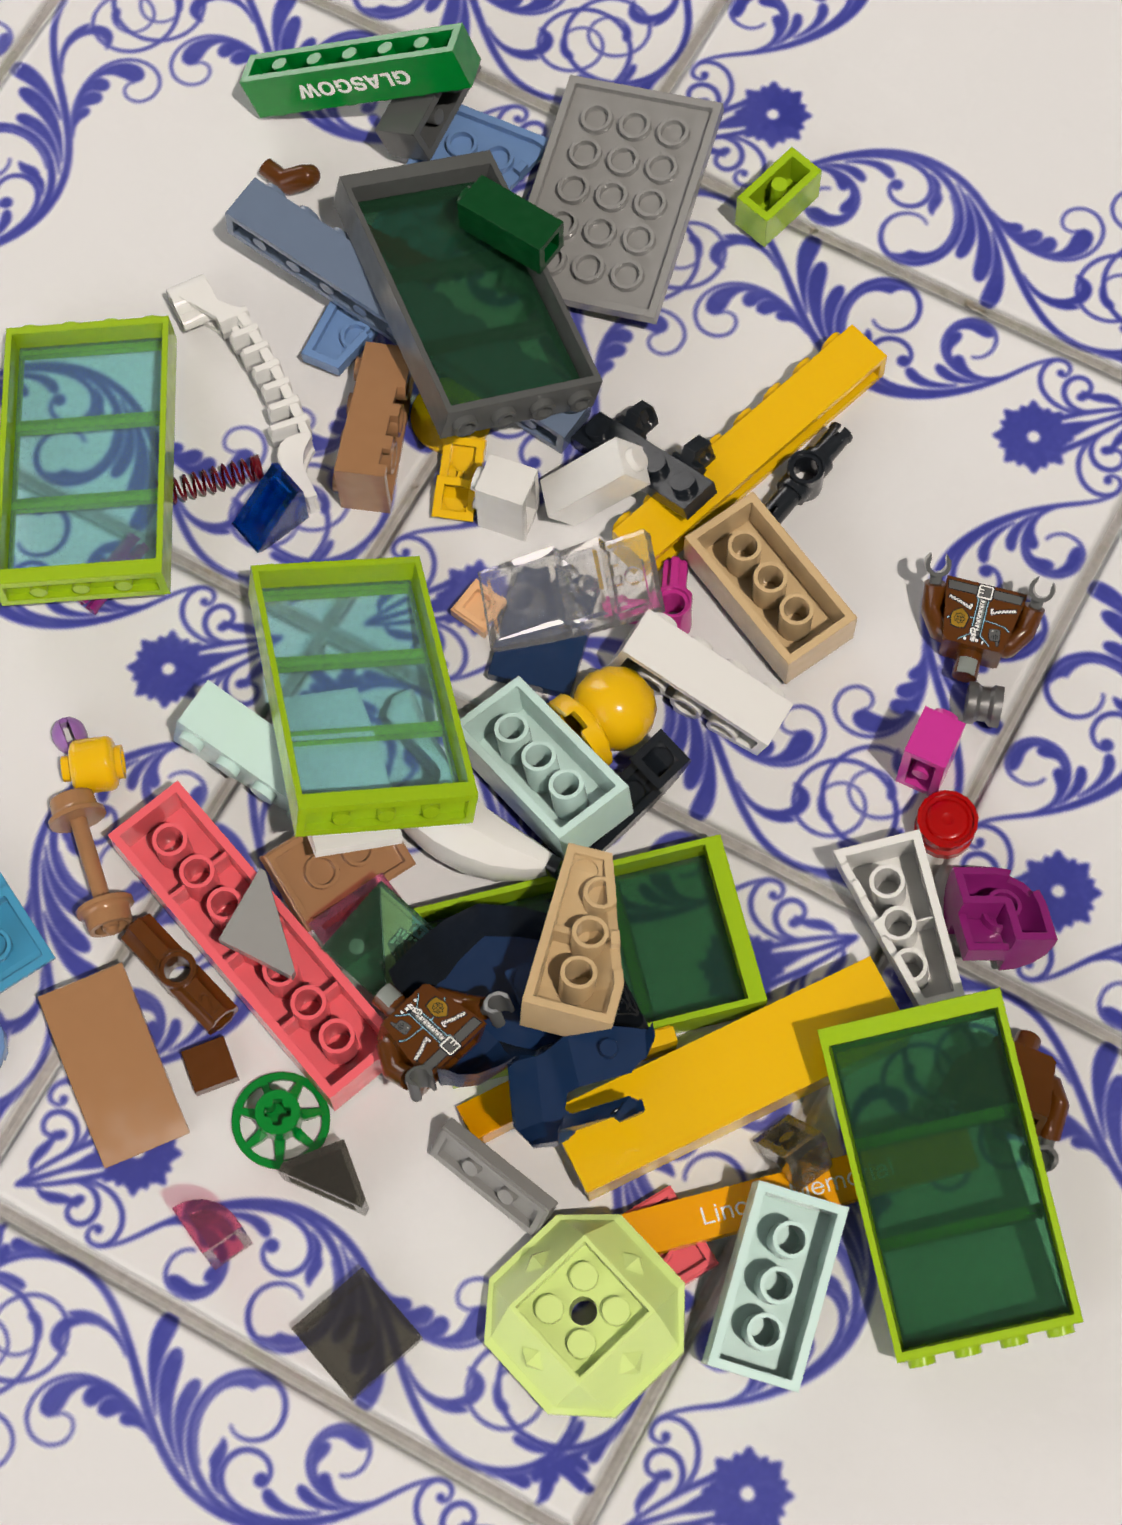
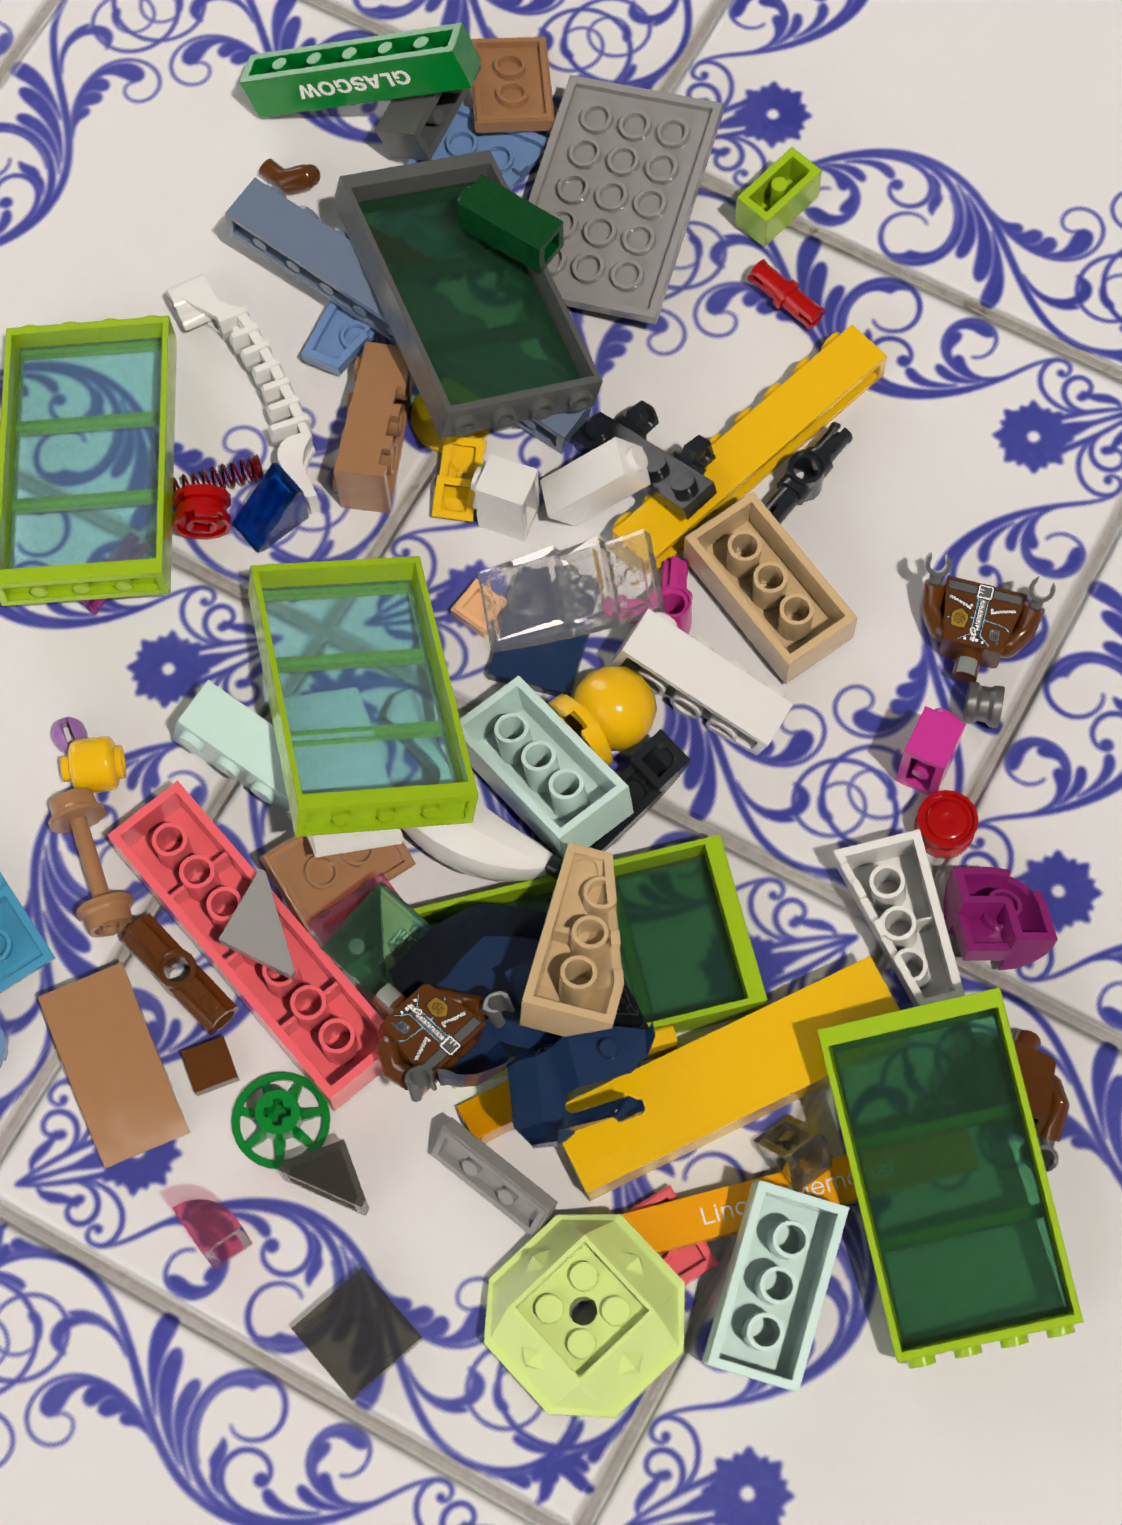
none -> red wheel [172,484,231,539]
none -> medium nougat tile [471,37,555,133]
none -> red pin [747,259,826,330]

